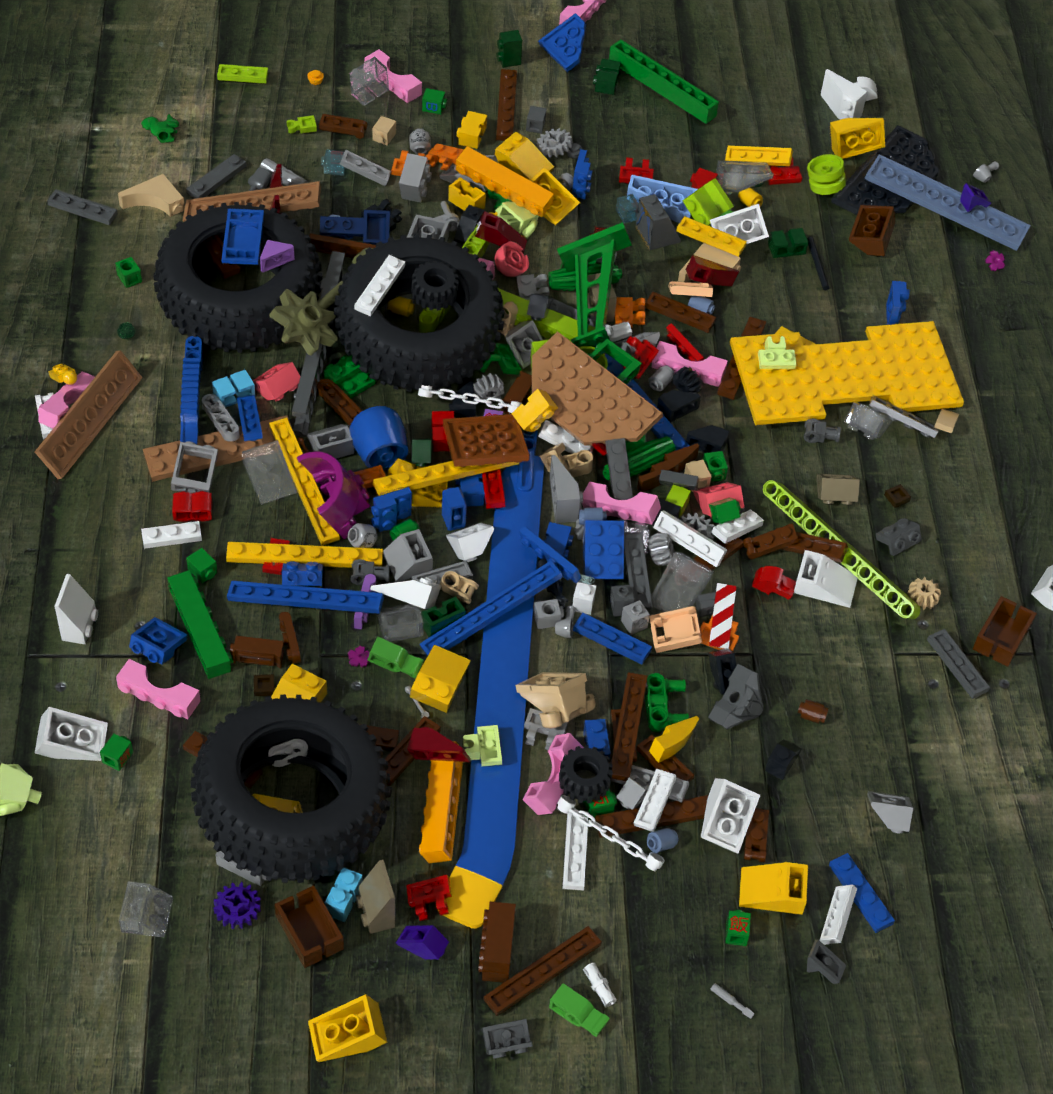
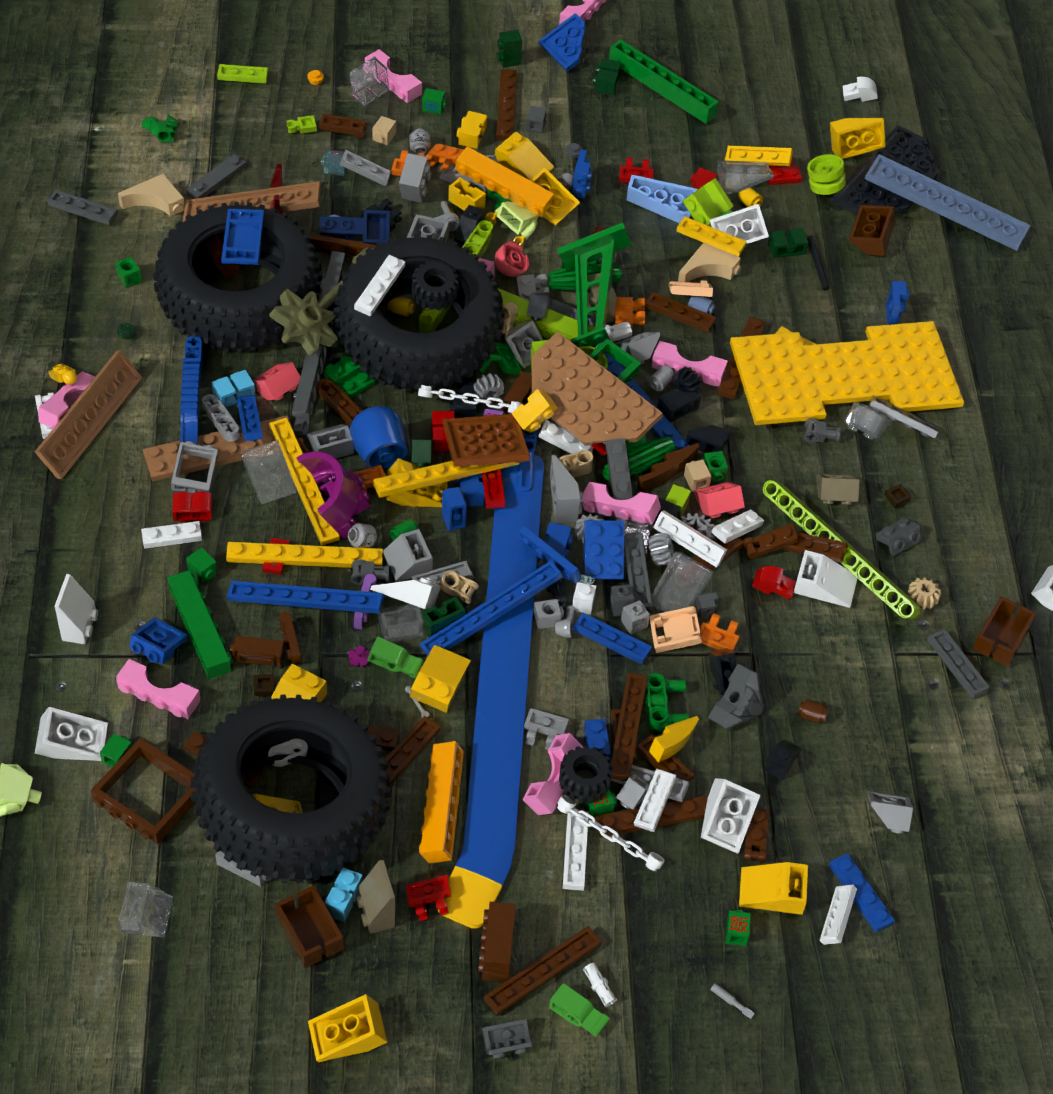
dark purple gear [213,882,261,929] -> none
dark grey piece [248,167,273,191] -> none
light grey axle [260,158,309,186] -> none
medium lavender slope [260,240,295,273] -> none
blue plate [282,561,323,586] -> none
blue plate [371,487,412,532] -> none
dark purple slope [396,925,449,959] -> none
dark red slope [407,727,471,762] -> none
white slope [446,523,494,562] -> none
yellowish green plate [463,725,502,767] -> none
dark red slope [475,211,527,254] -> none
tan piece [515,672,596,729] -> none
light grey gear [536,128,573,158] -> none
tan bracket [540,442,566,472] -> none
sand blue brick [579,507,607,525] -> none
clear light blue brick [616,194,639,223] -> none
red plate [623,336,659,380] -> none
dark grey slope [636,194,681,250] -> none
sand blue brick [647,828,678,853] -> none
dark grey slope [659,470,698,491] -> none
red plate [666,323,704,362] -> none
dark red slope [685,255,739,286] -> none
green brick [709,497,741,524] -> none
sticker [709,583,736,649] -> none
yellowish green plate [758,336,796,369] -> none
dark grey slope [807,939,846,984] -> none
white slope [821,69,867,120] -> none
tan slope [934,409,959,433] -> none
dark purple slope [960,183,991,212] -> none
light grey bar [973,161,999,183] -> none
magenta plant [985,250,1005,271] -> none
none -> reddish brown window [91,738,196,845]

